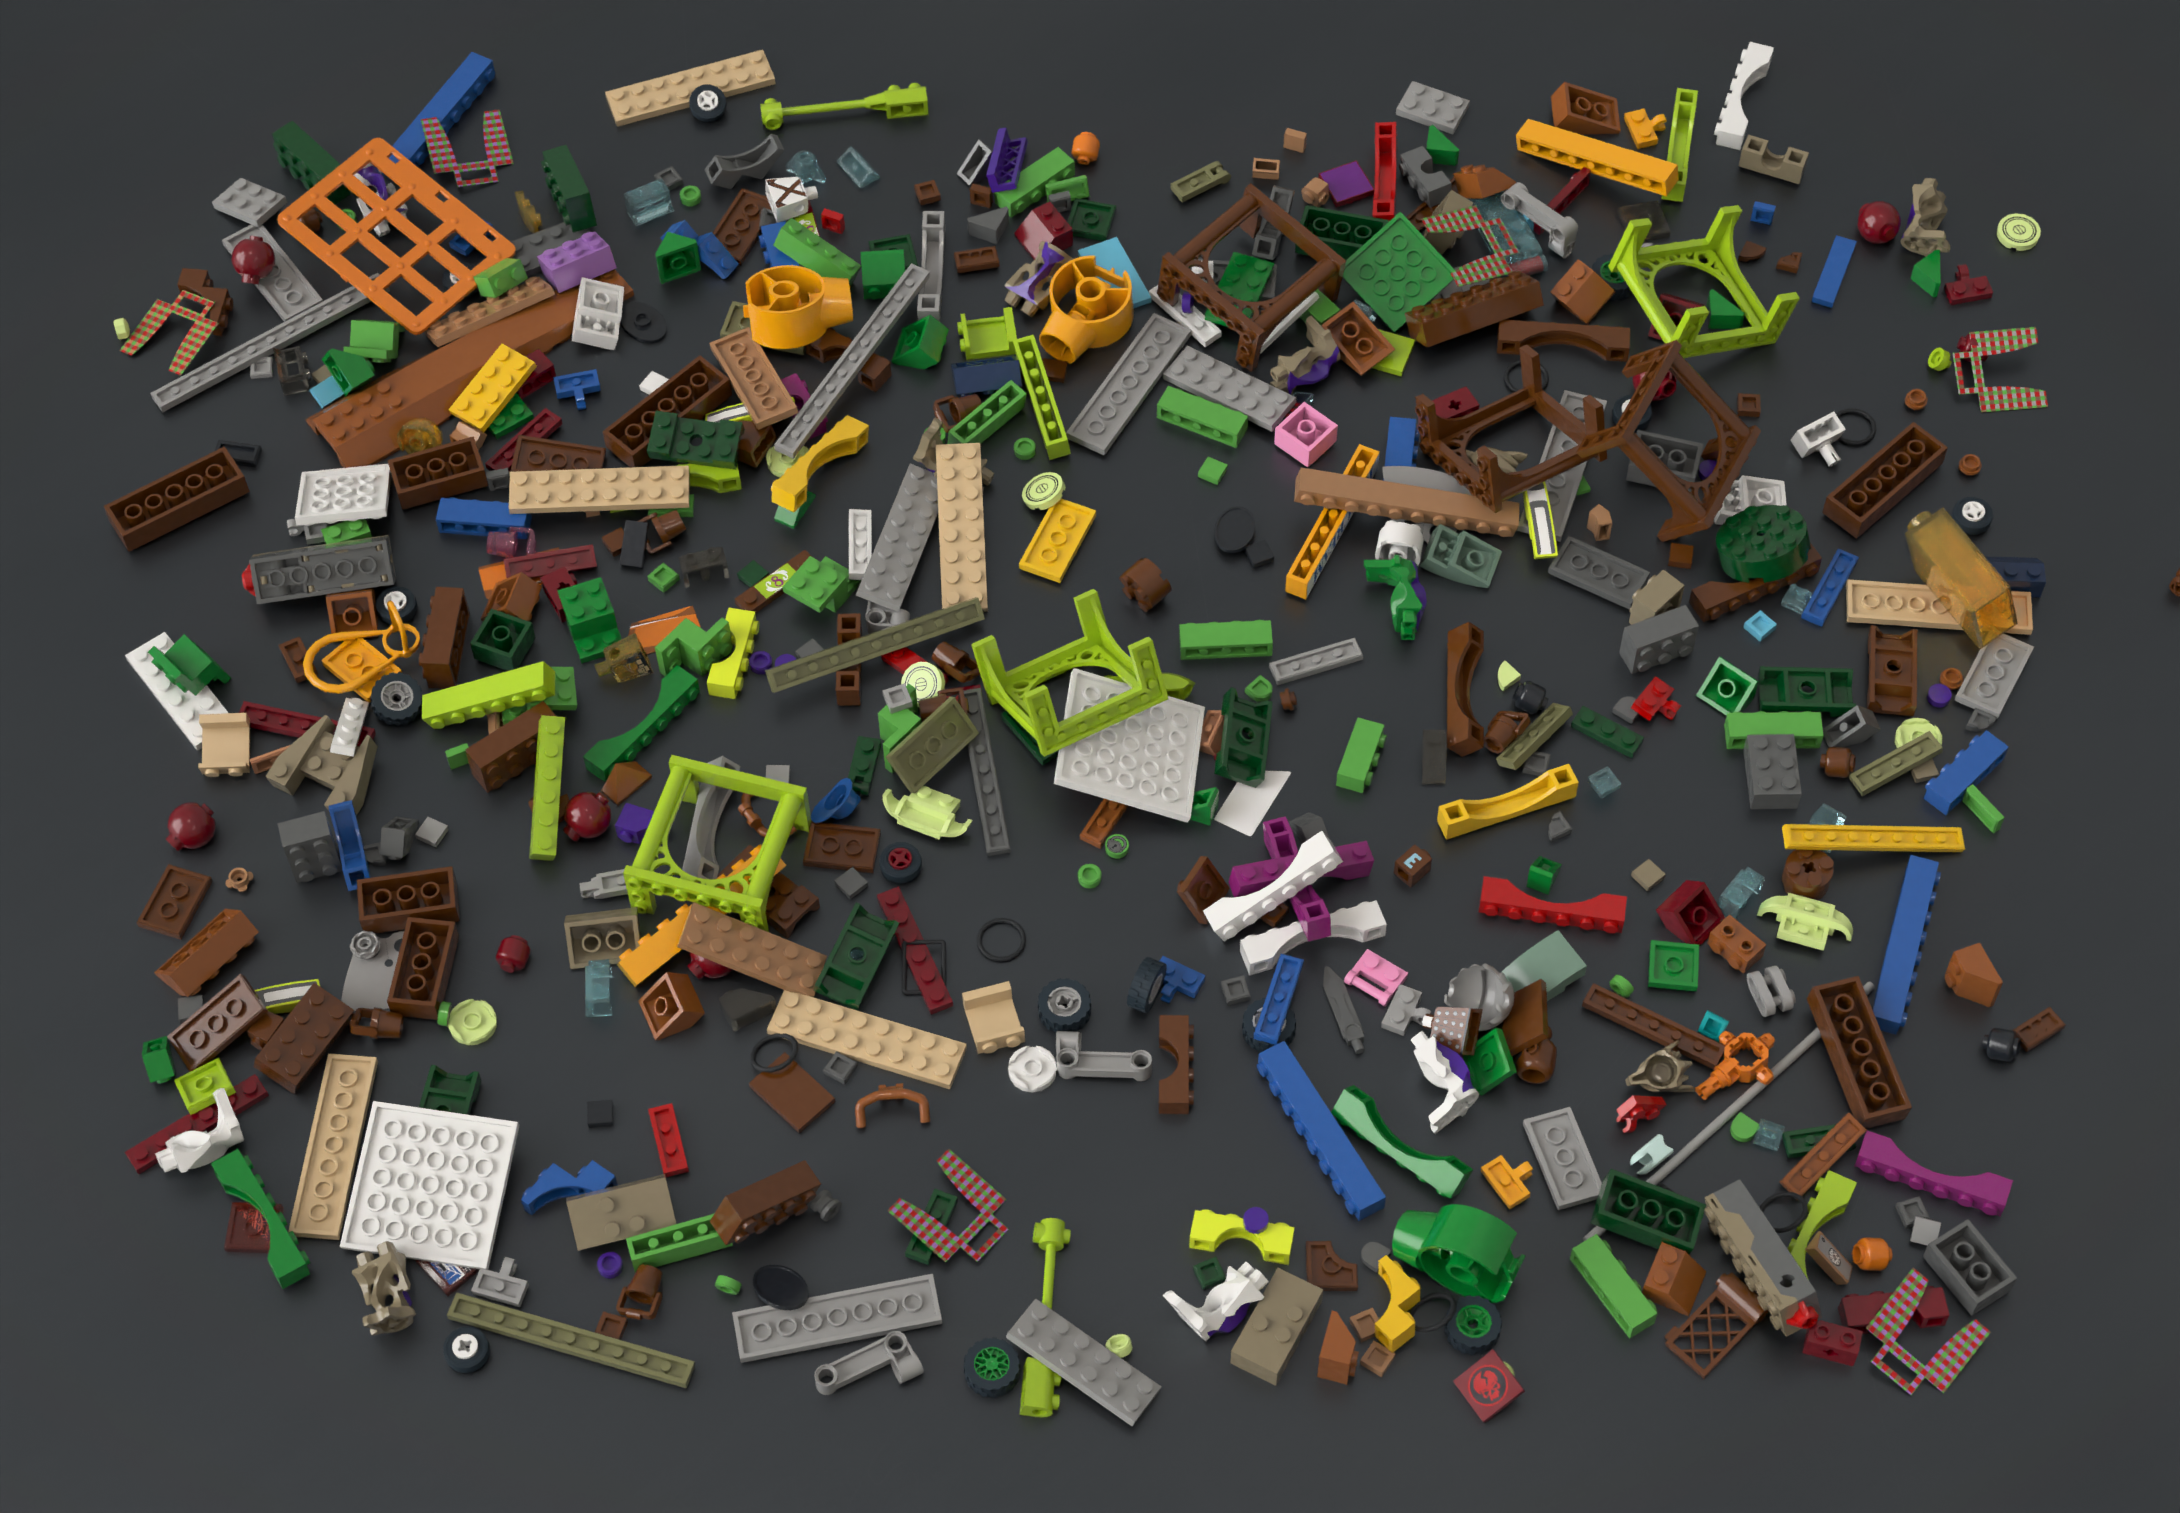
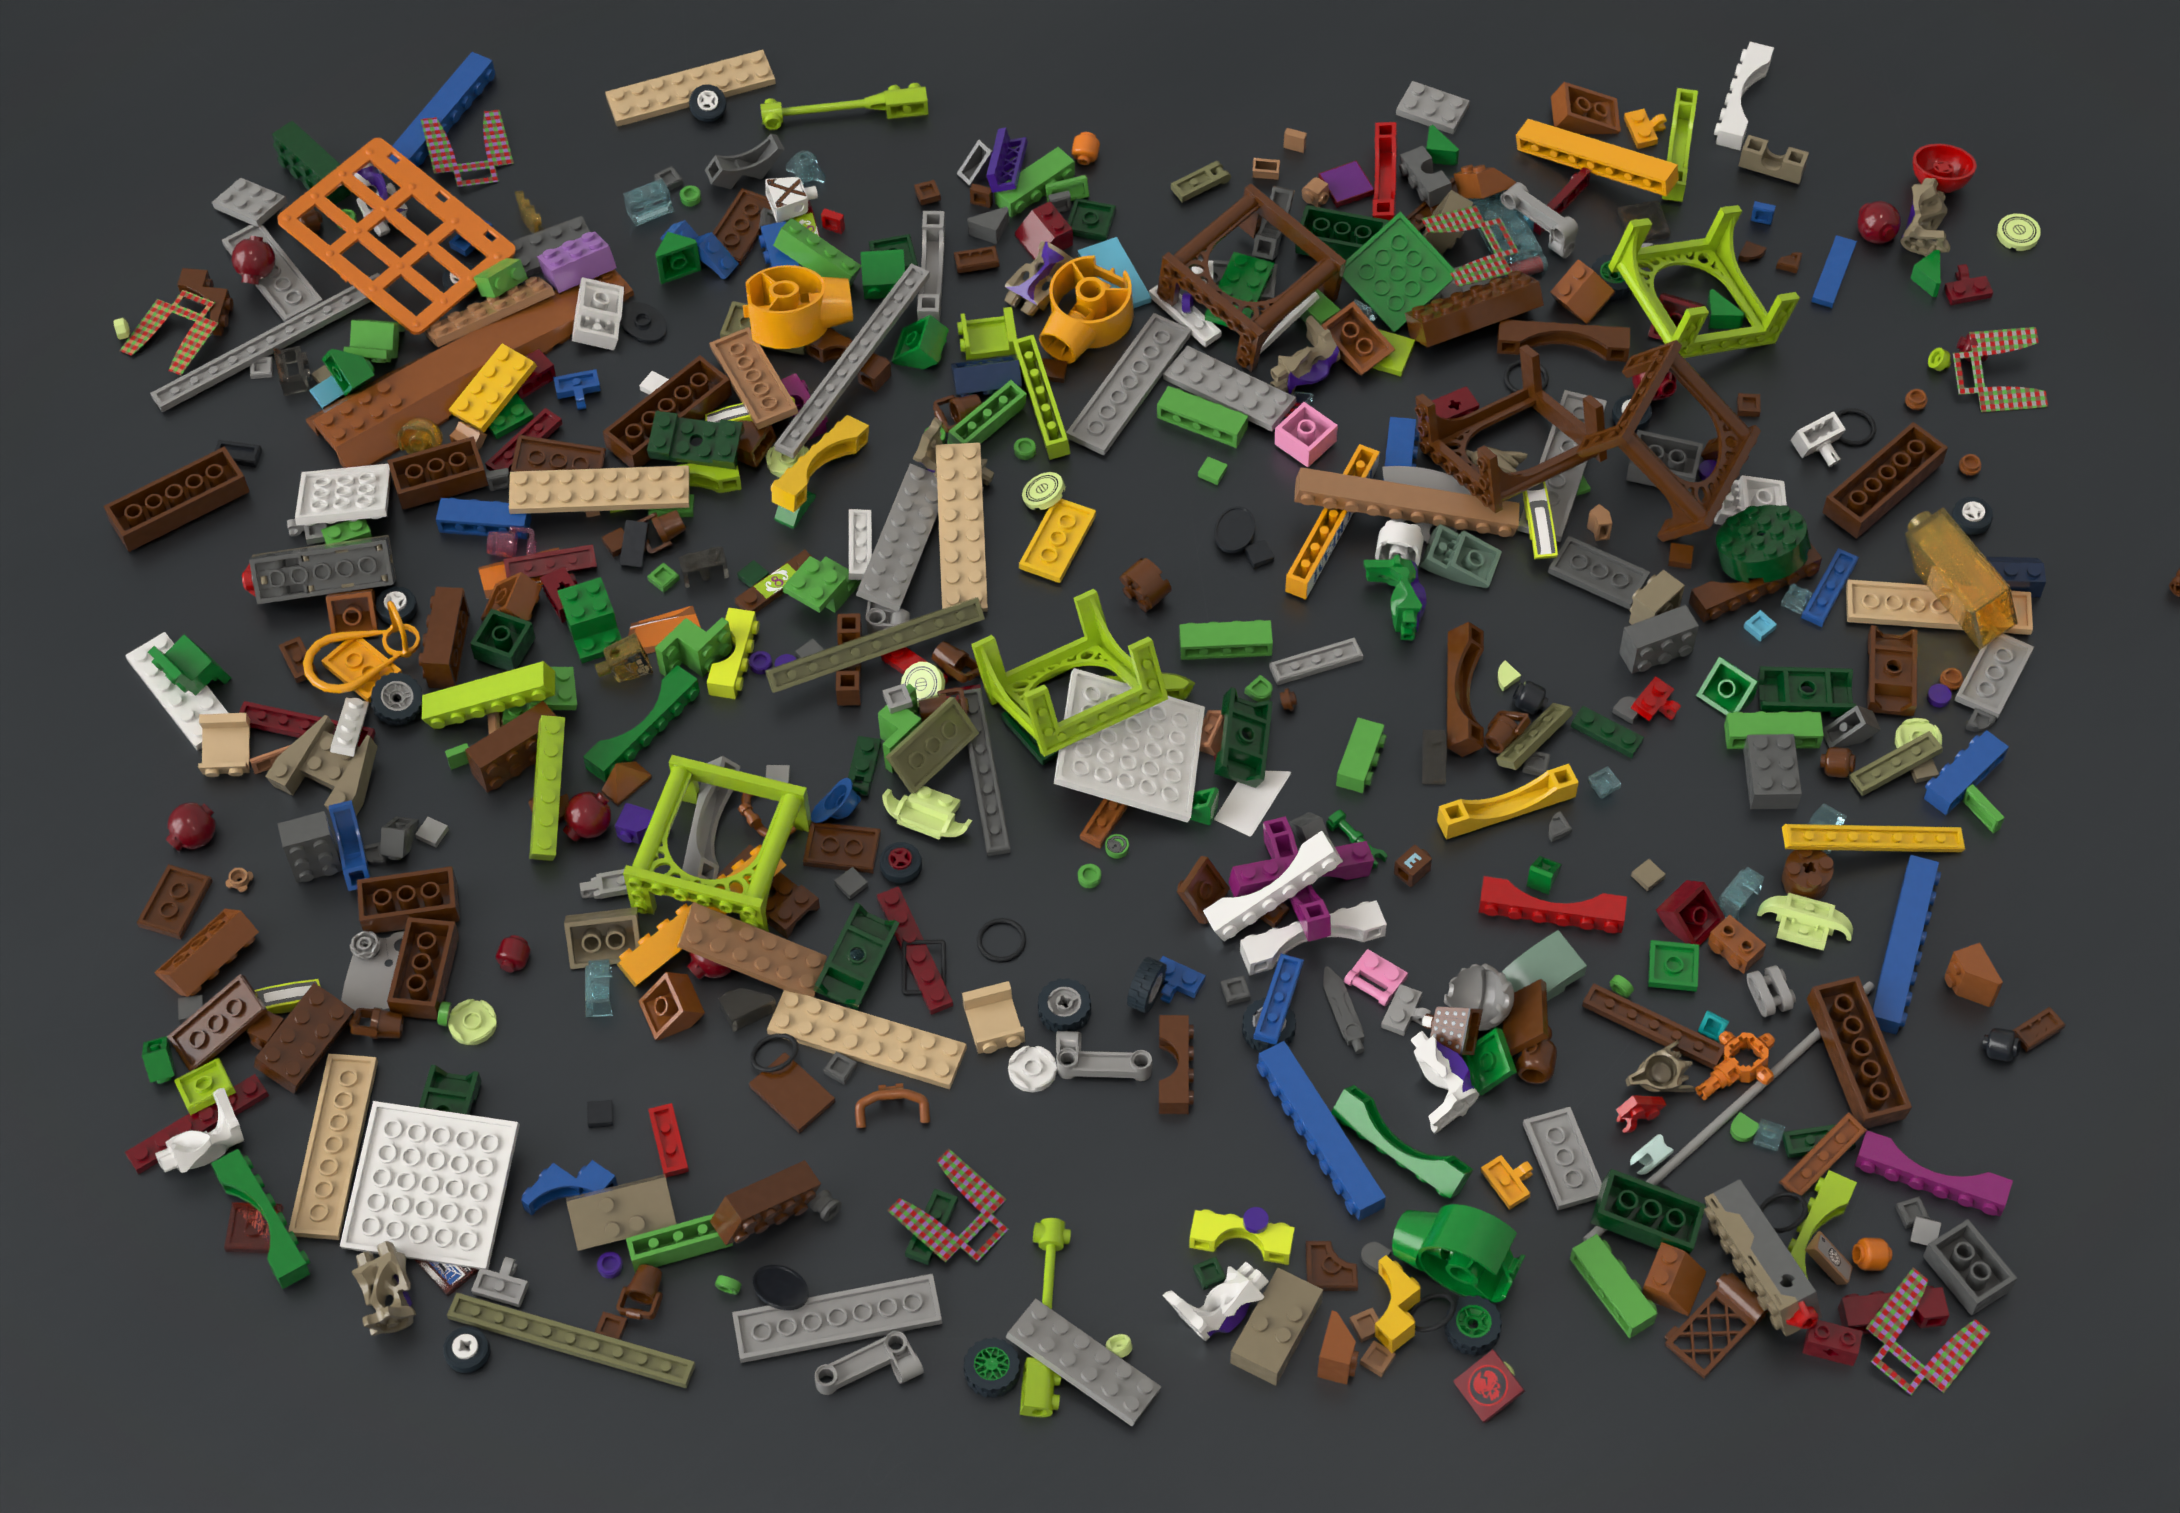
dark green brick [541,144,597,233] -> none
clear light blue slope [837,146,881,188] -> none
none -> green piece [1326,809,1387,869]
none -> red piece [1913,144,1977,193]

